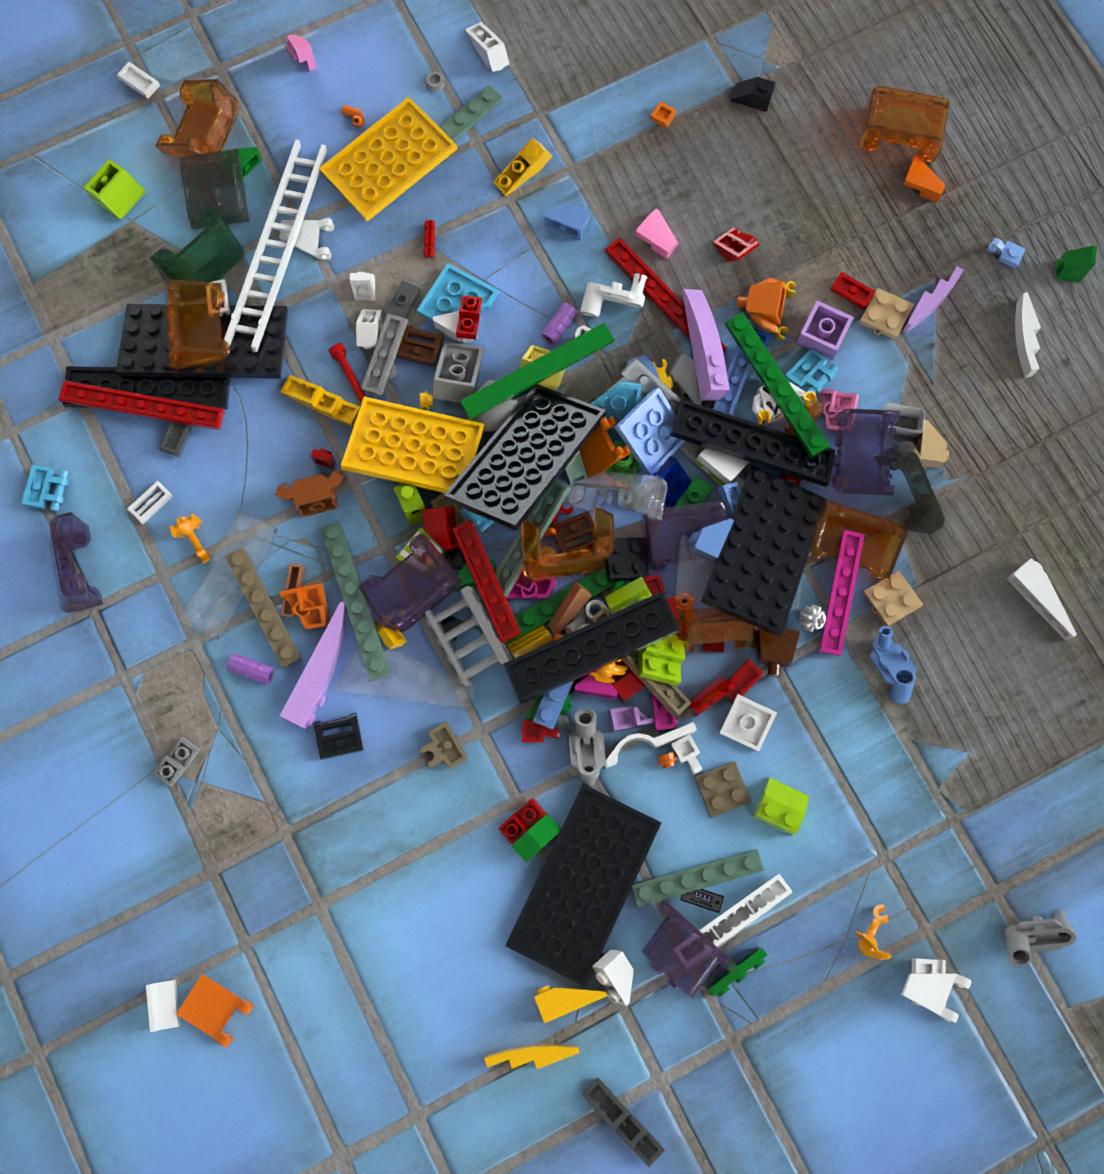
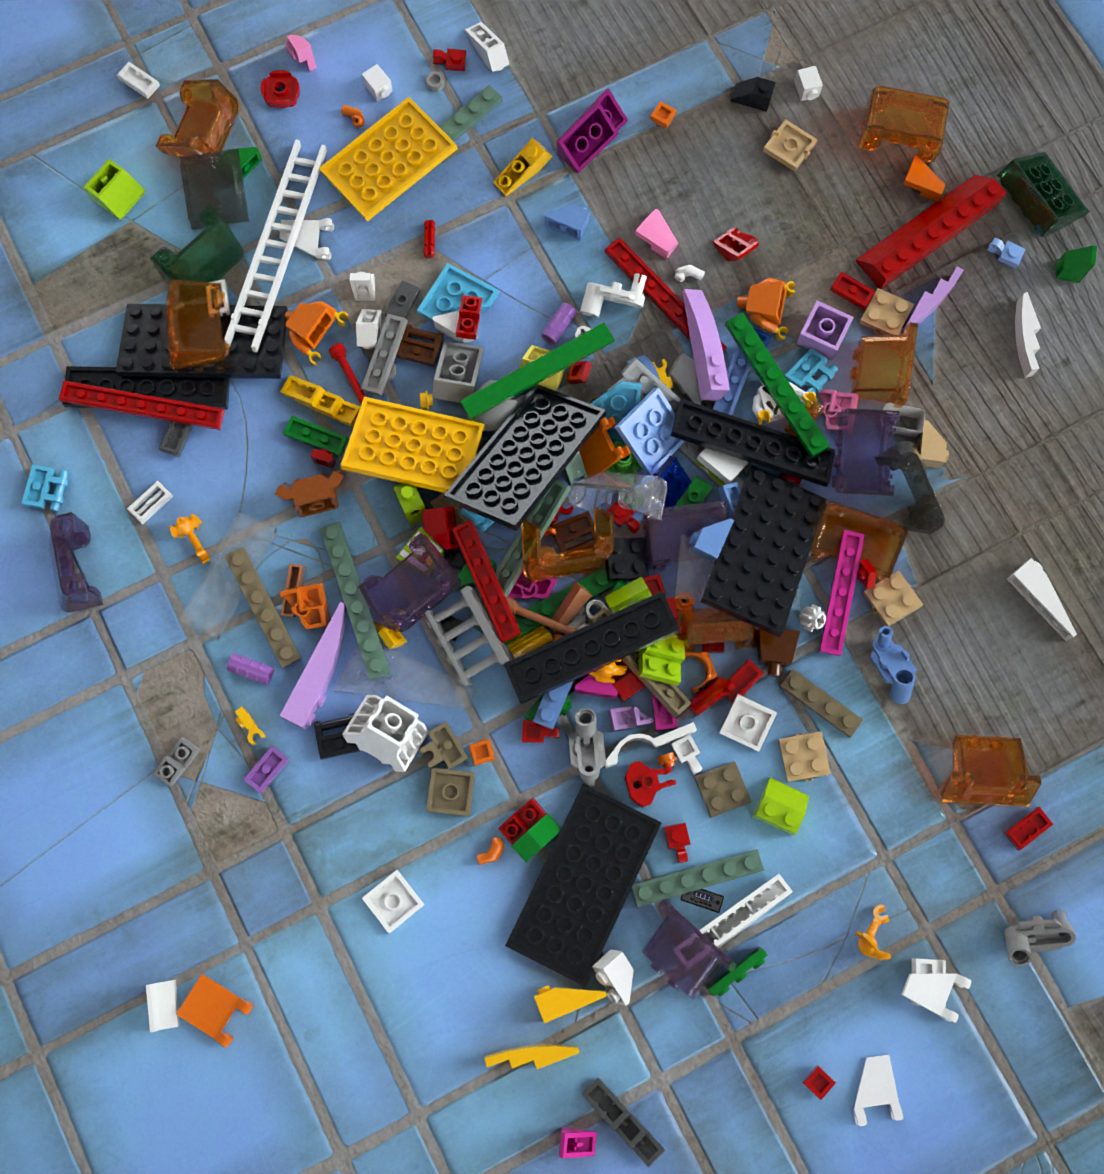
none -> yellow plate [235,706,266,745]
none -> medium lavender plate [244,746,290,794]
none -> red plate [260,70,300,108]
none -> green plate [283,415,349,458]
none -> orange torso [285,301,348,366]
none -> white slope [342,695,428,772]
none -> white brick [362,64,393,102]
none -> white tile [362,870,425,934]
none -> dark tan plate [426,768,475,817]
none -> red plate [433,48,466,71]
none -> orange tile [469,739,495,766]
none -> orange arm [477,837,504,865]
none -> nougat piece [506,597,577,635]
none -> magenta slope [556,88,628,173]
none -> dark pink slope [559,1127,597,1158]
none -> red plate [567,361,592,384]
none -> red plate [605,498,641,534]
none -> red hinge [624,761,677,808]
none -> red plate [664,823,691,863]
none -> white arm [674,265,705,282]
none -> orange helmet [685,652,718,694]
none -> tan plate [763,119,817,172]
none -> dark tan plate [779,669,863,738]
none -> tan plate [779,731,831,782]
none -> white brick [794,66,823,101]
none -> red plate [802,1065,836,1100]
none -> clear orange windscreen [850,322,918,408]
none -> white flag [853,1054,903,1126]
none -> red slope [856,175,1007,289]
none -> red plate [857,559,877,589]
none -> clear orange windscreen [940,735,1042,806]
none -> clear green slope [997,152,1090,237]
none -> red plate [1004,807,1053,851]

